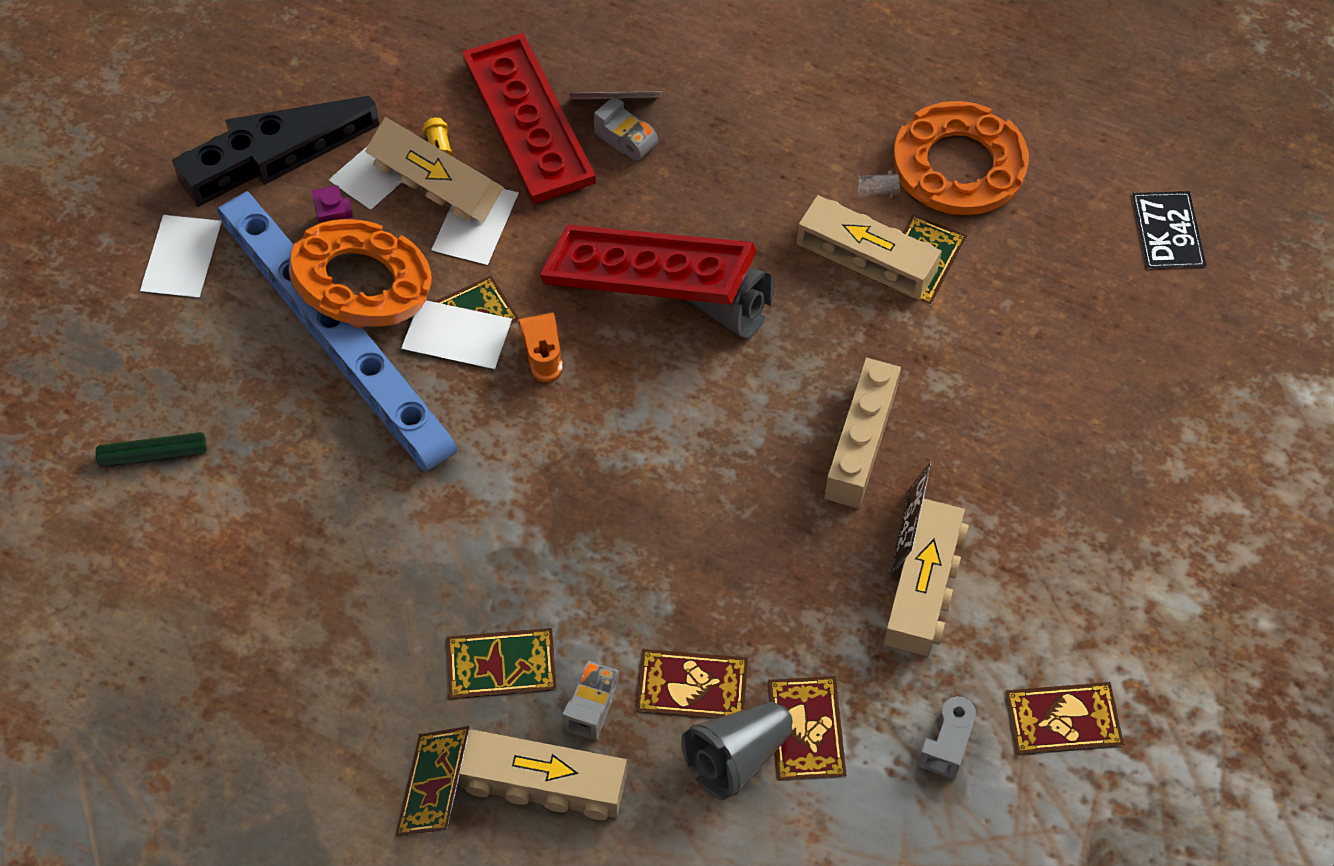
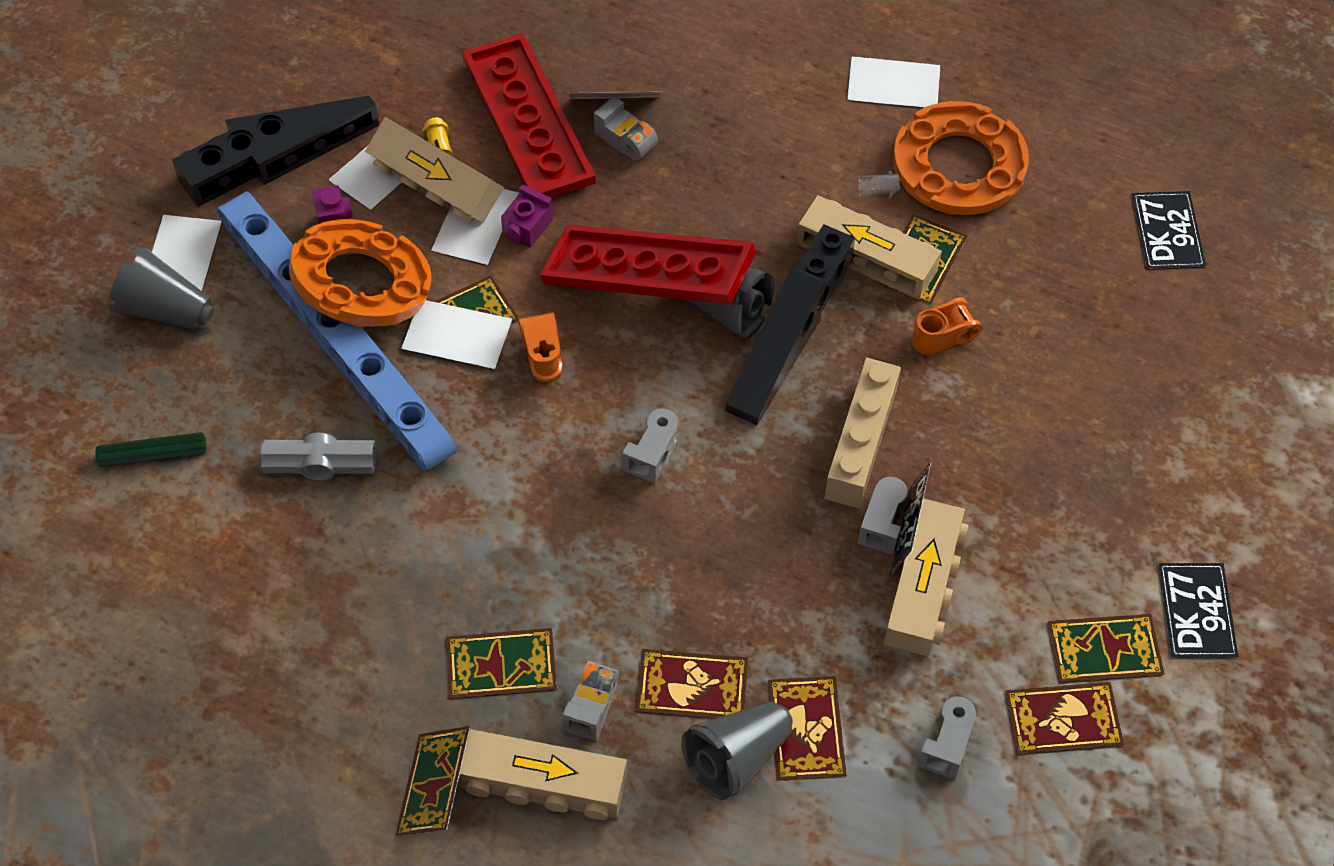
none -> dark grey cone [109,246,214,330]
none -> light grey piece [261,432,377,481]
none -> magenta brick [501,184,553,247]
none -> light grey leg [622,409,678,484]
none -> black brick [725,224,855,425]
none -> white sticker [847,57,940,108]
none -> light grey leg [857,477,908,555]
none -> orange piece [911,297,983,355]
none -> sticker [1048,614,1165,682]
none -> black sticker [1158,563,1239,657]

